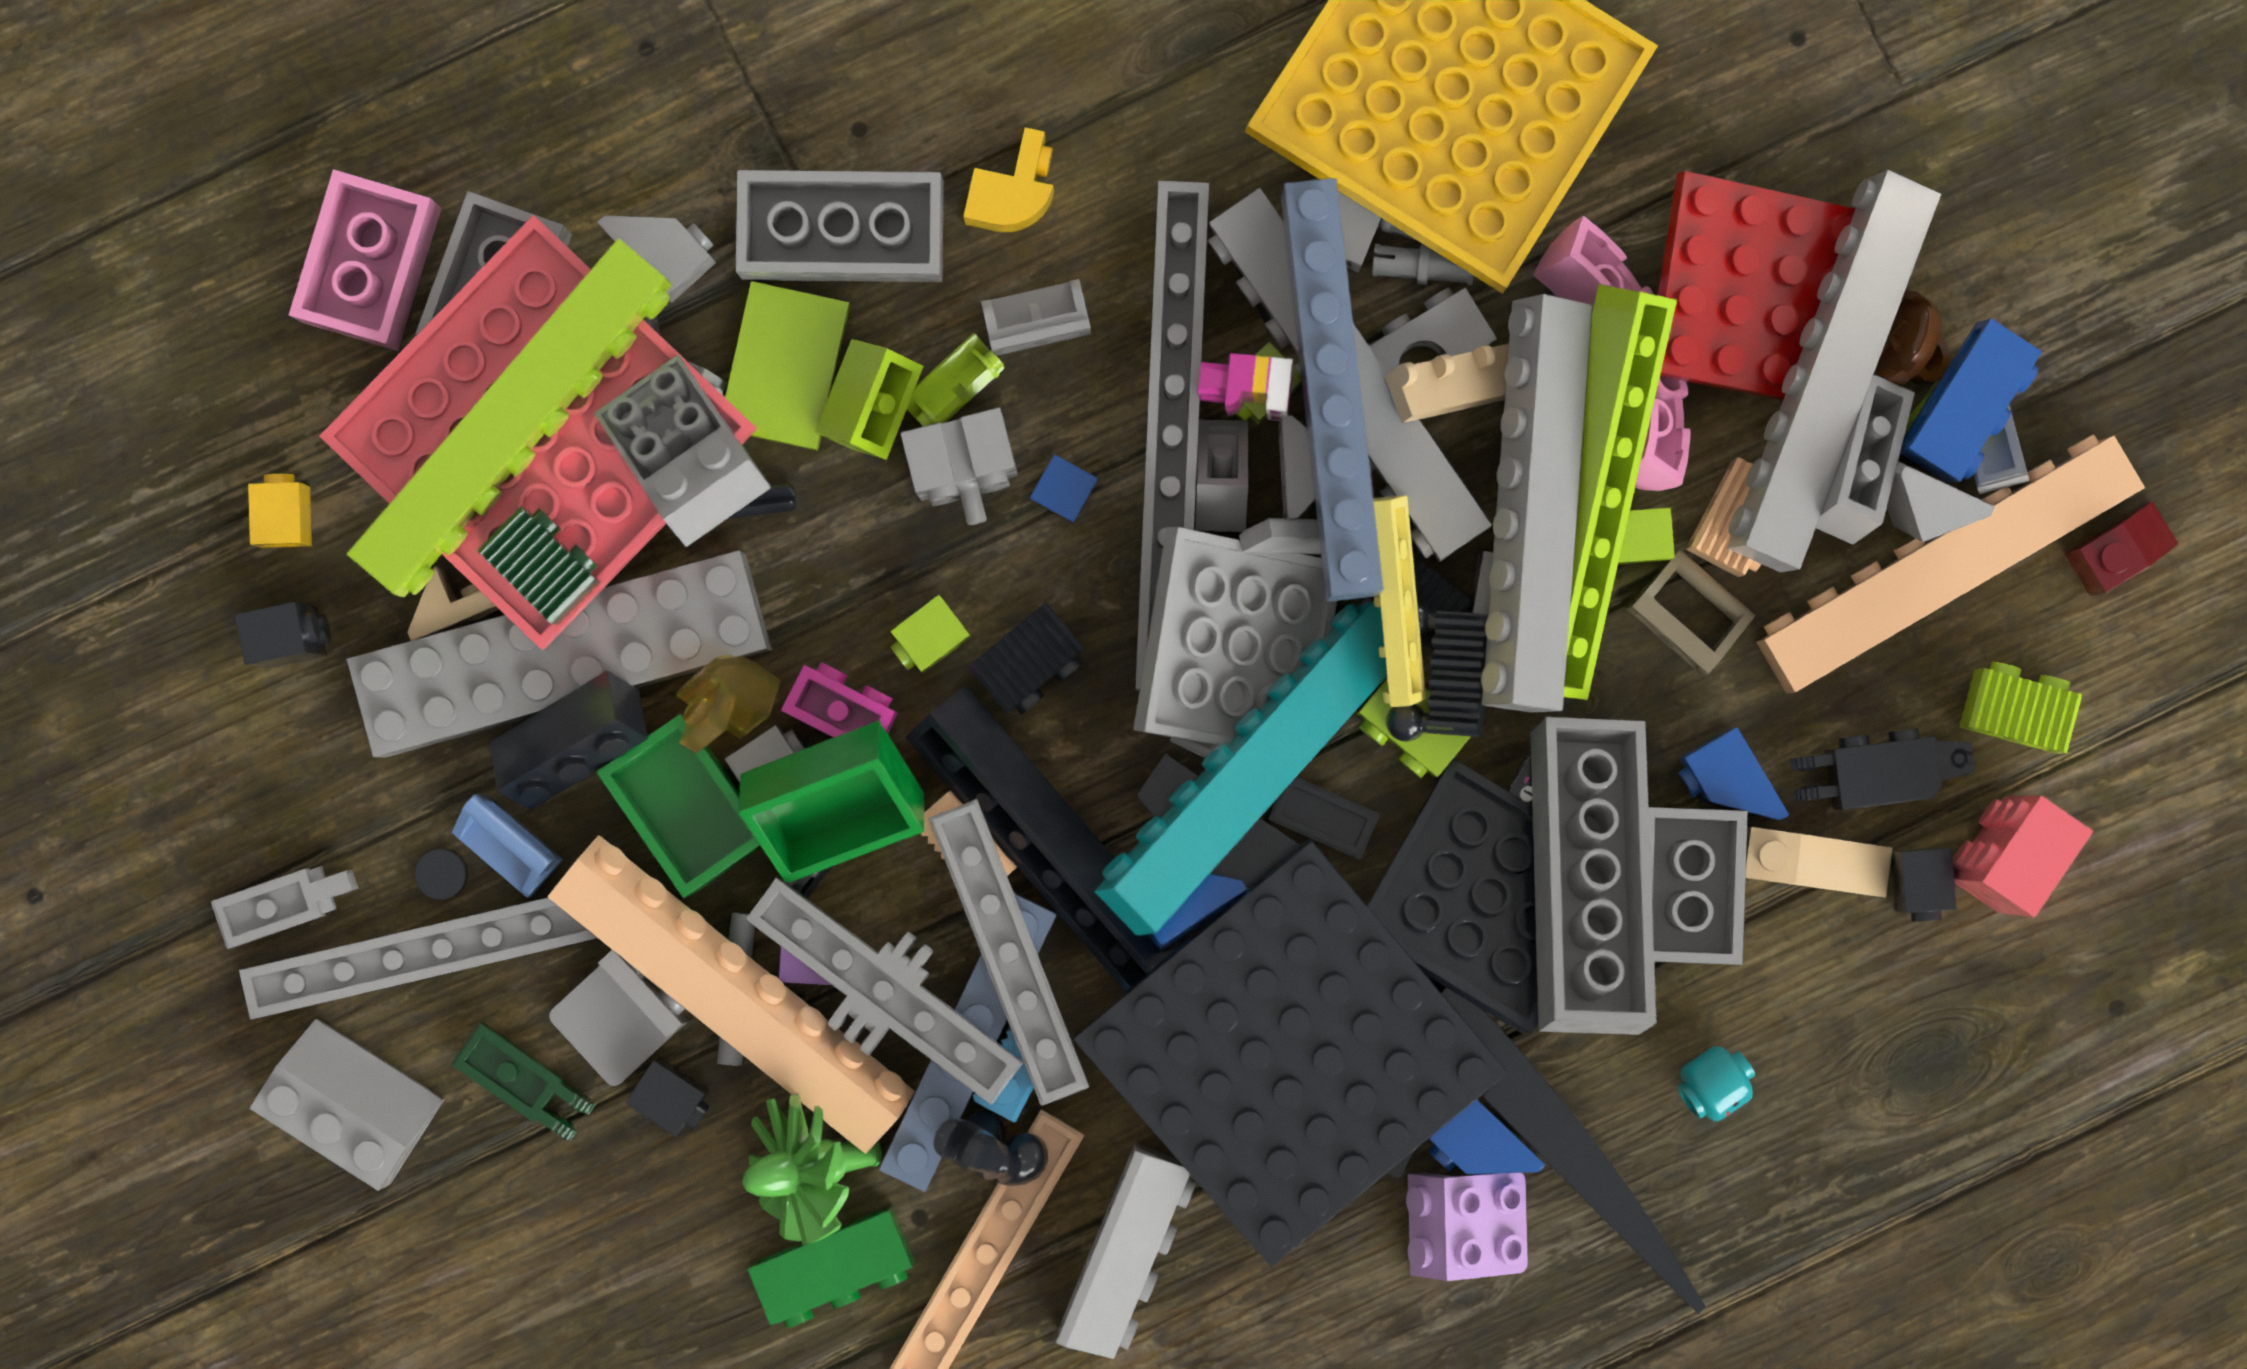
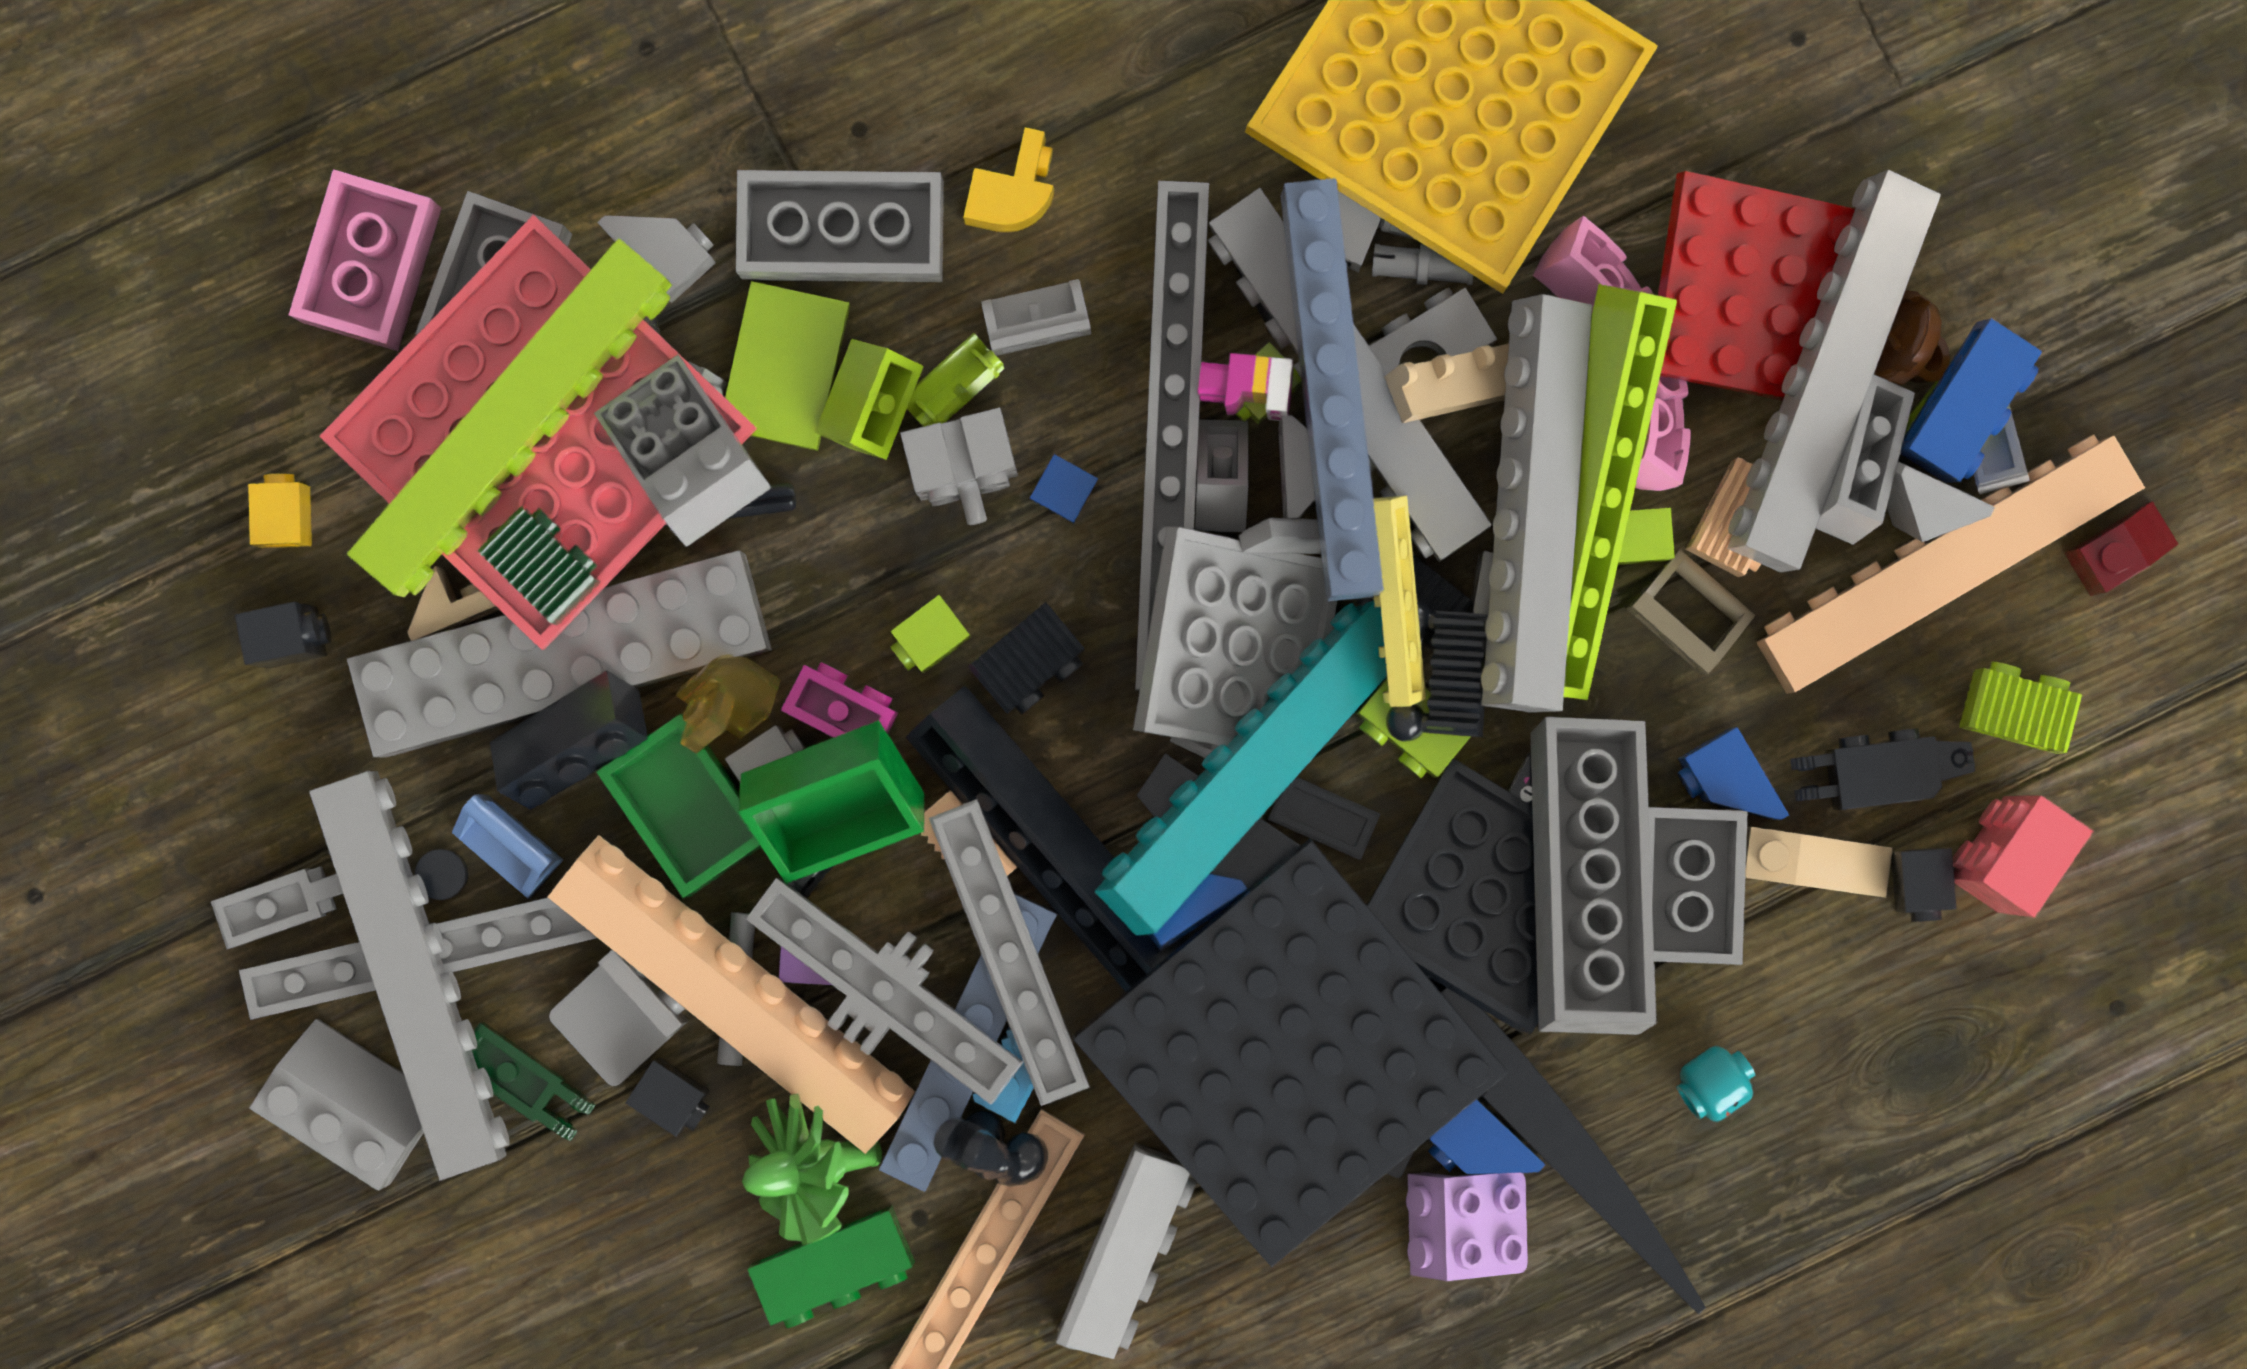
none -> light grey brick [309,771,510,1180]

